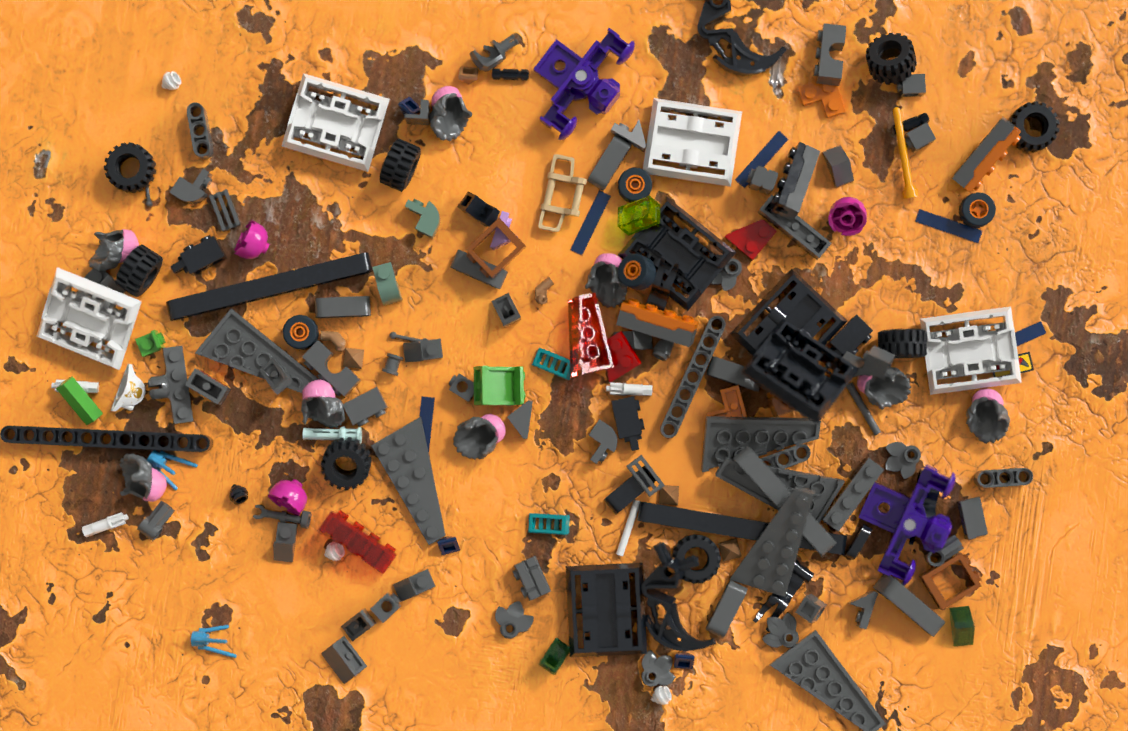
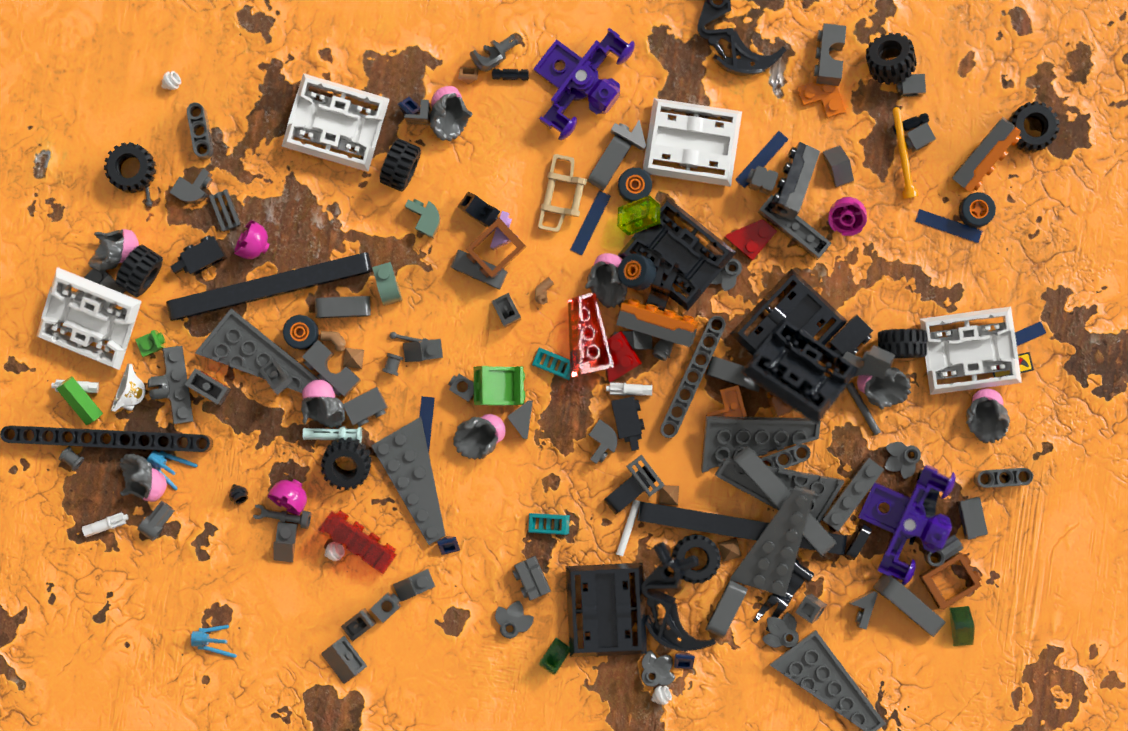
none -> dark grey bush [58,446,85,471]

